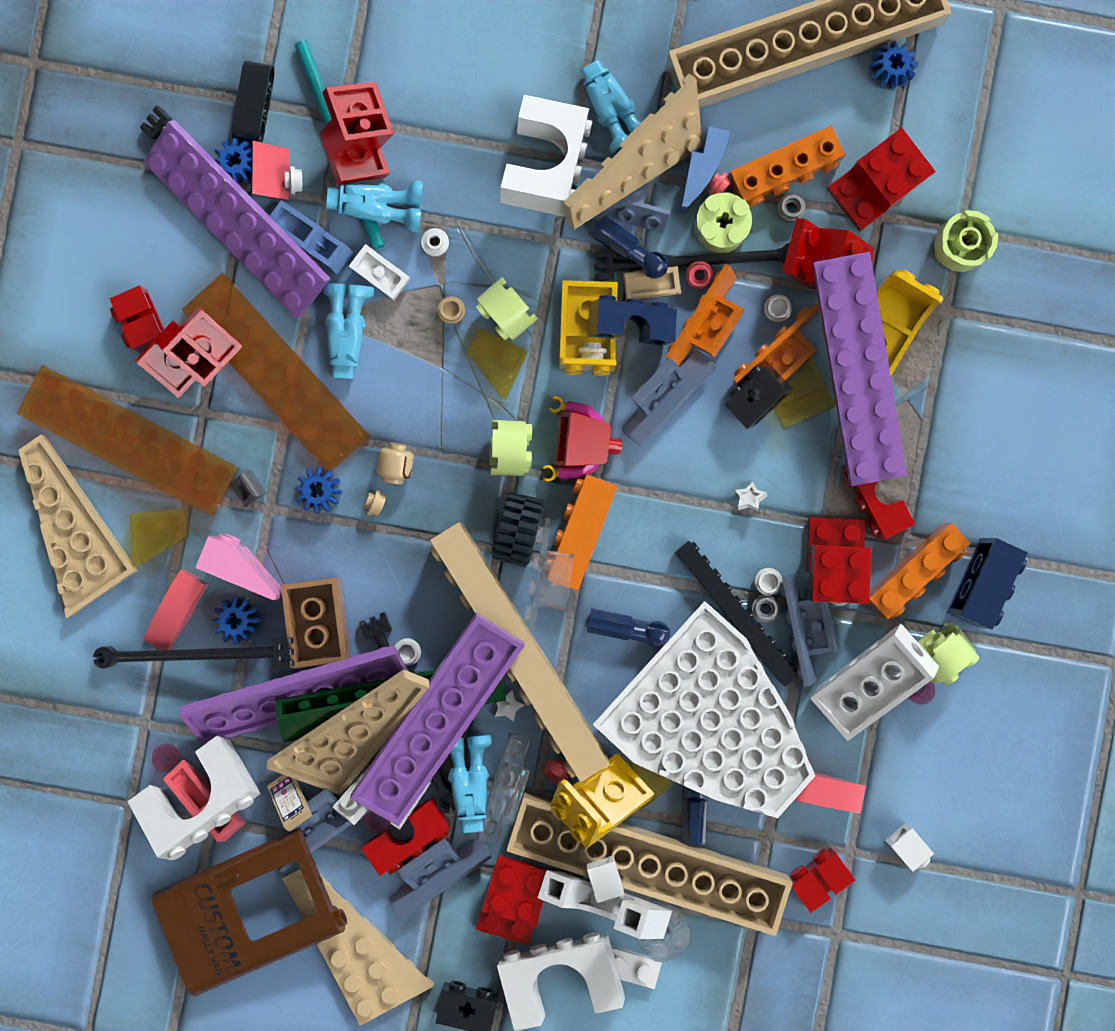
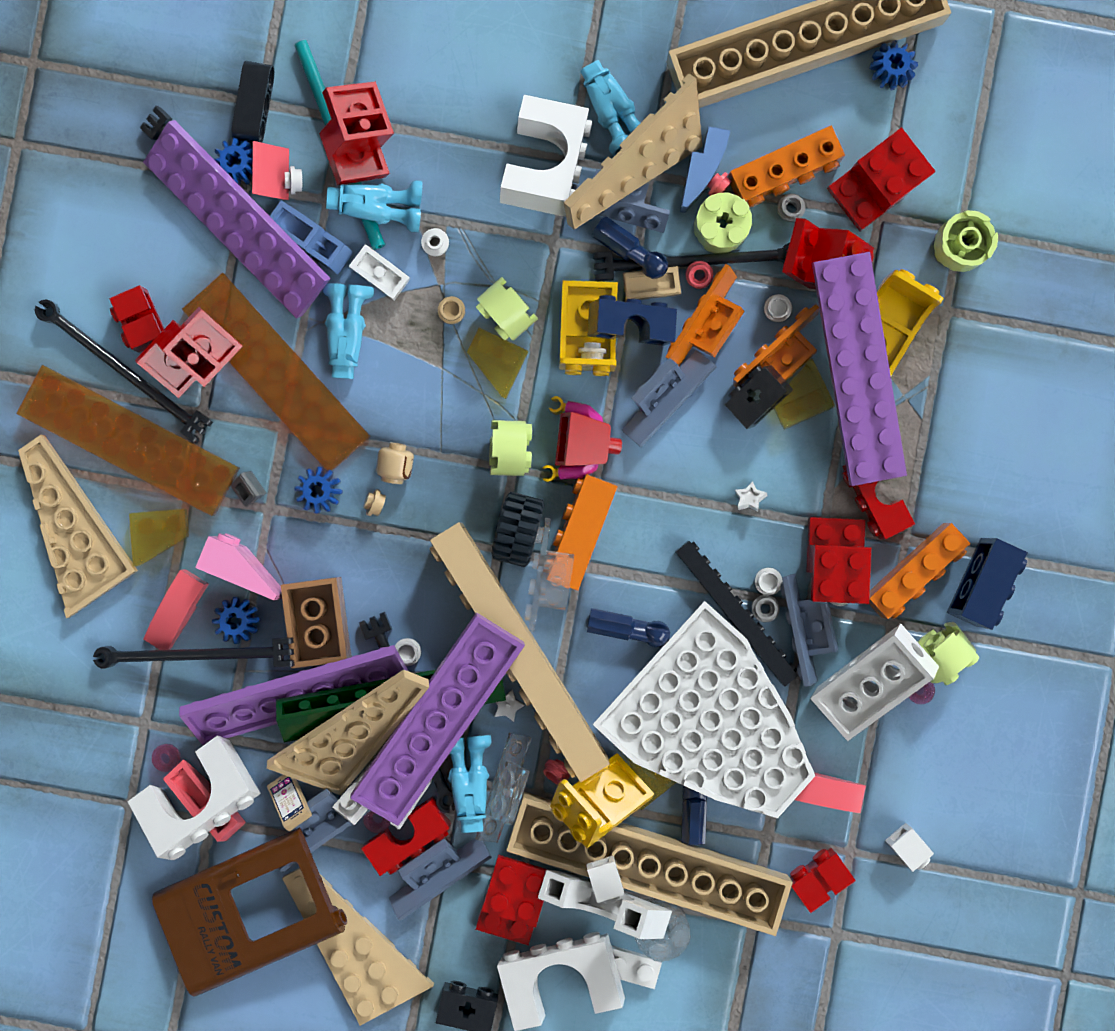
none -> black hinge [34,299,213,444]

